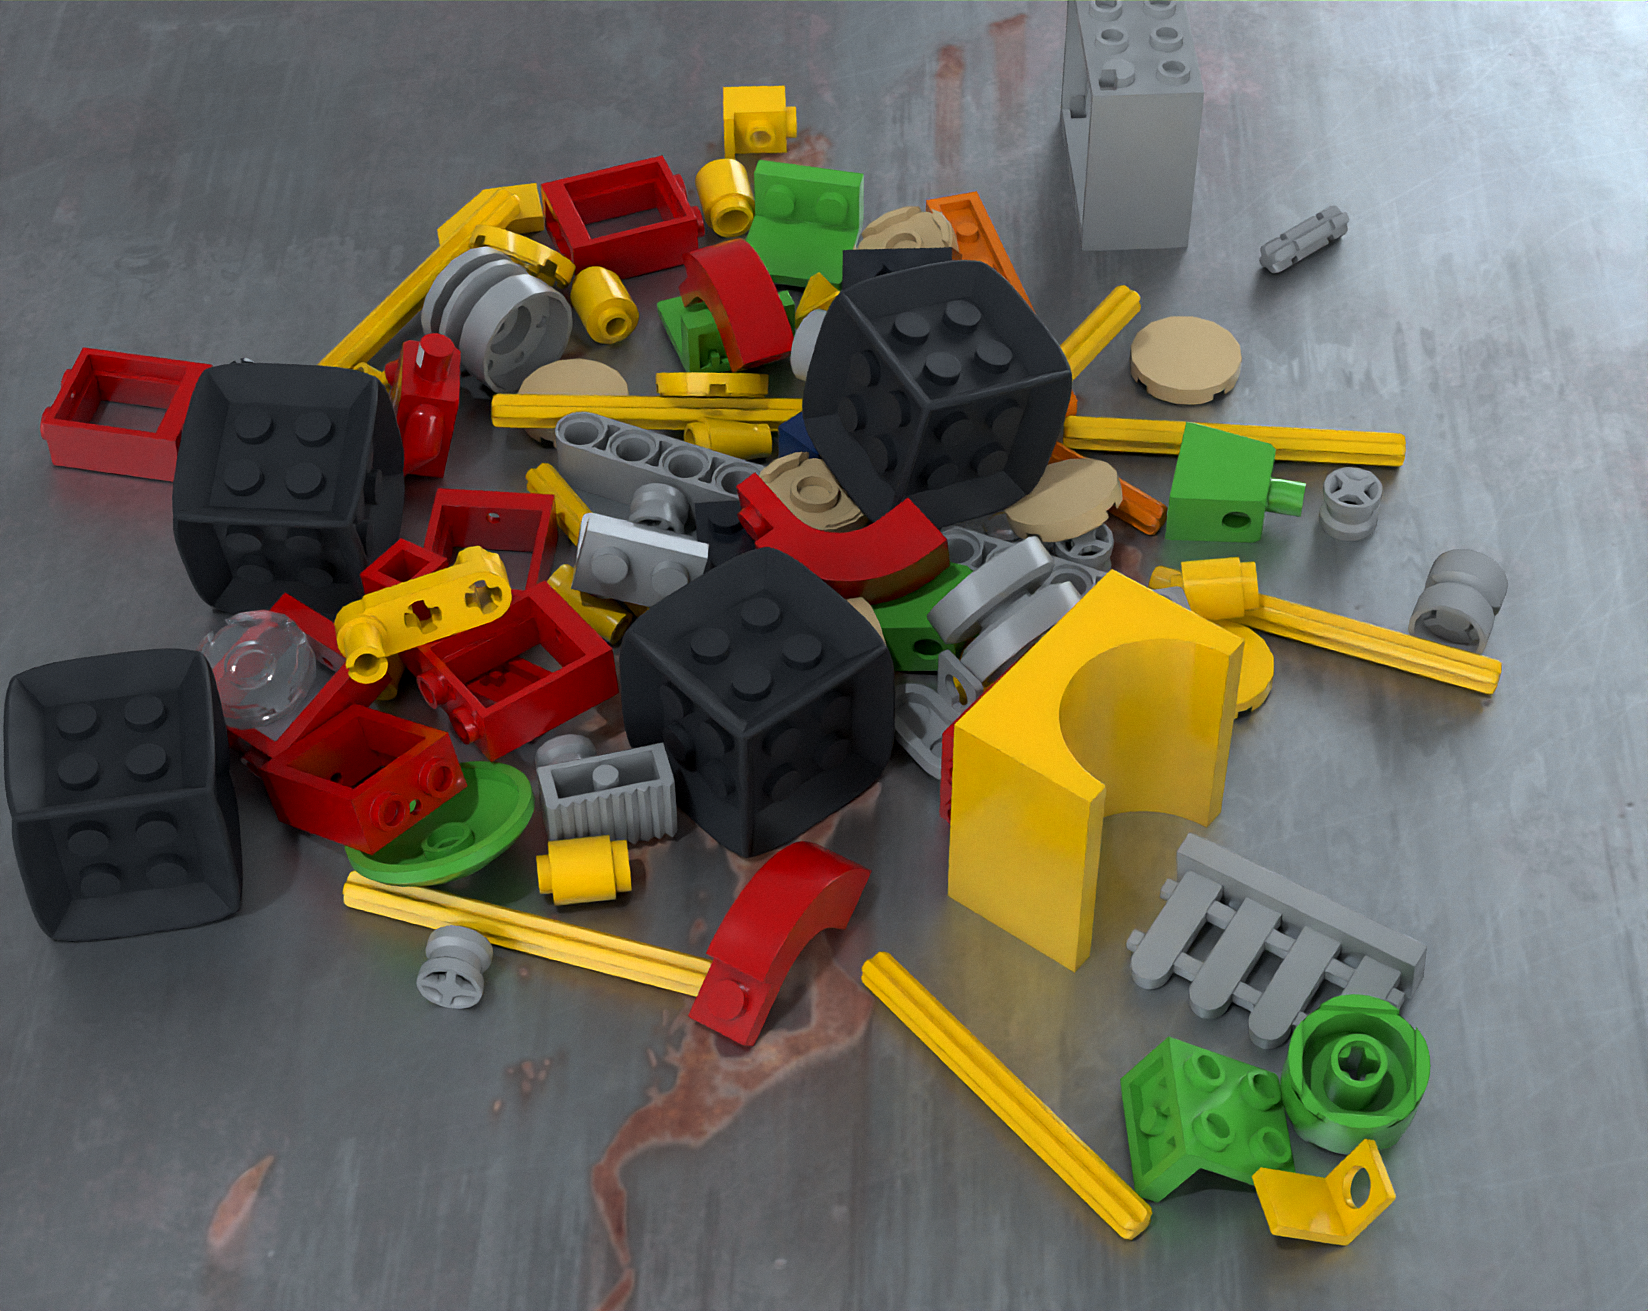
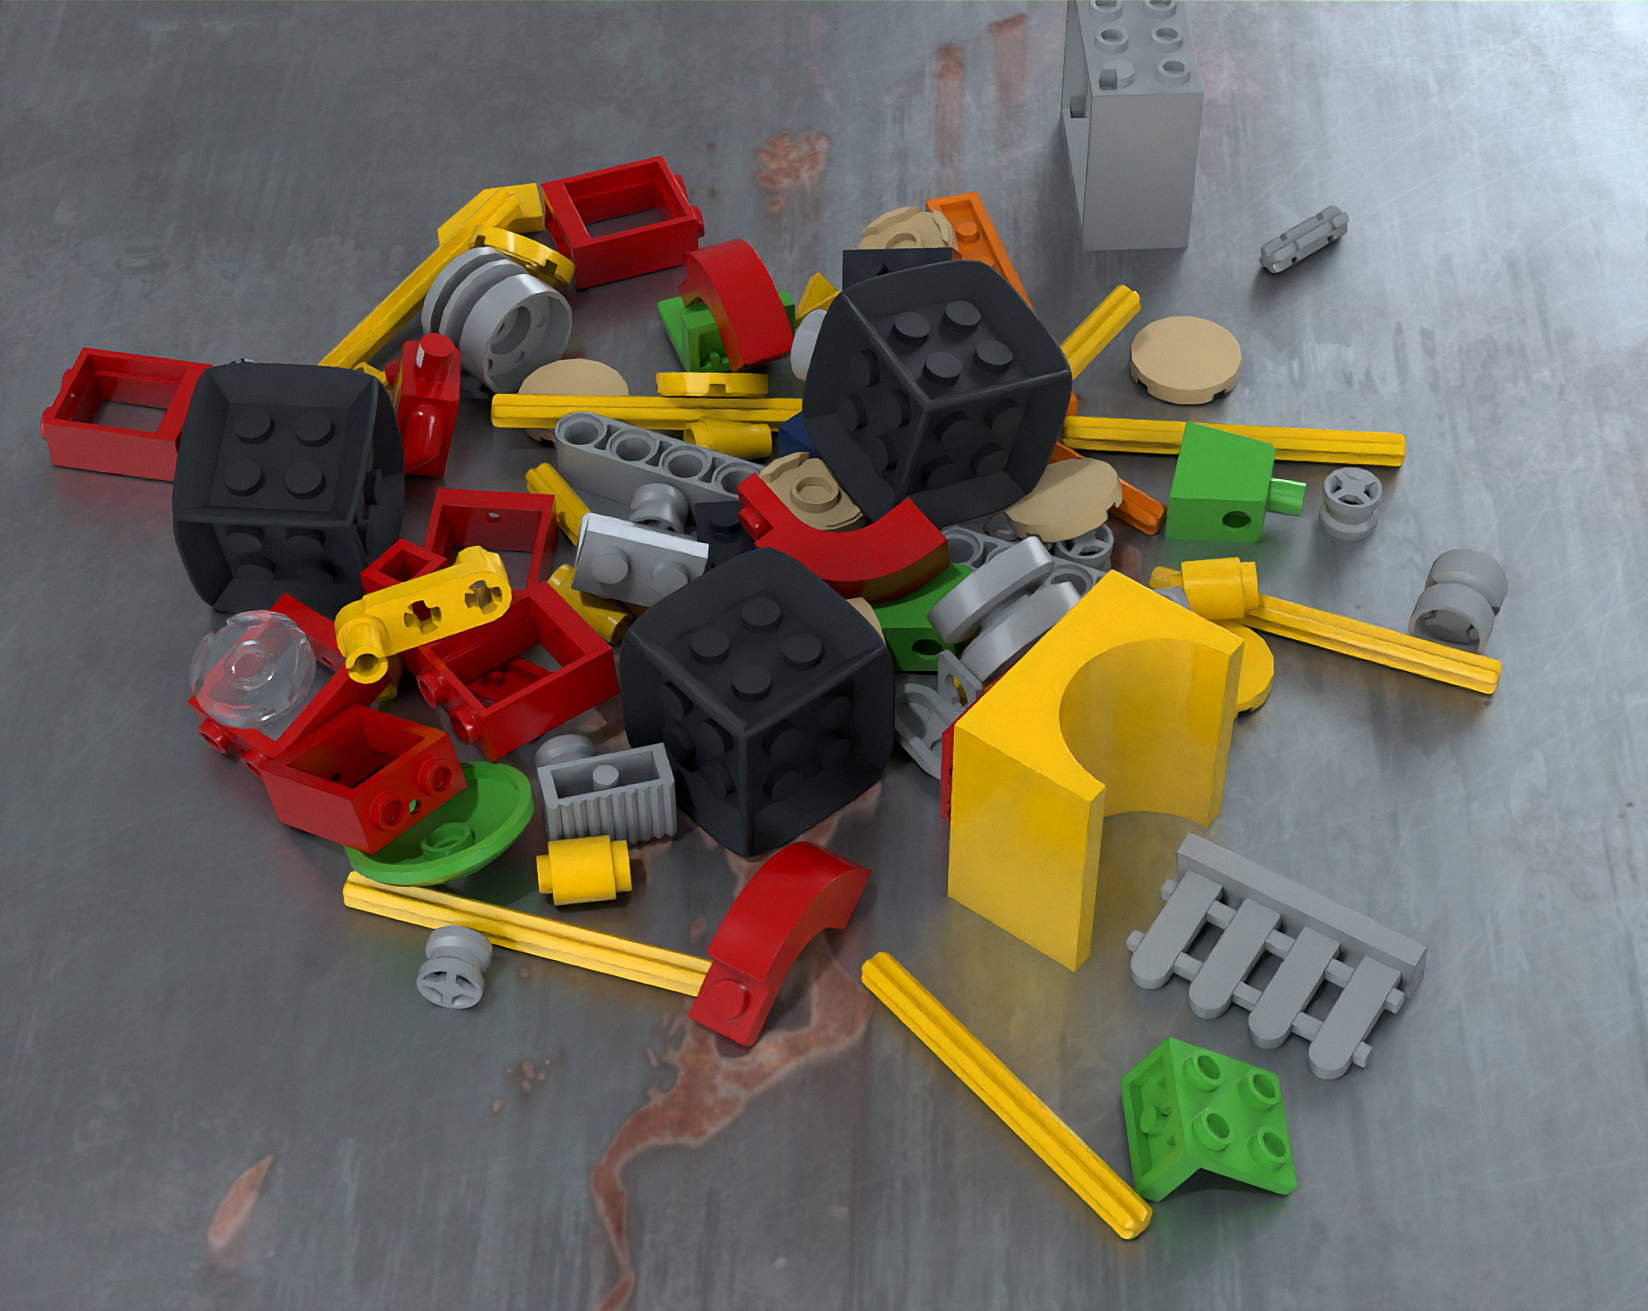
black piece [3,648,243,941] -> none
yellow brick [570,266,639,344] -> none
yellow brick [695,159,755,238] -> none
yellow brick [723,85,797,160] -> none
bright green bracket [746,160,864,291] -> none
yellow bracket [1252,1139,1396,1246] -> none
bright green brick [1280,994,1431,1155] -> none

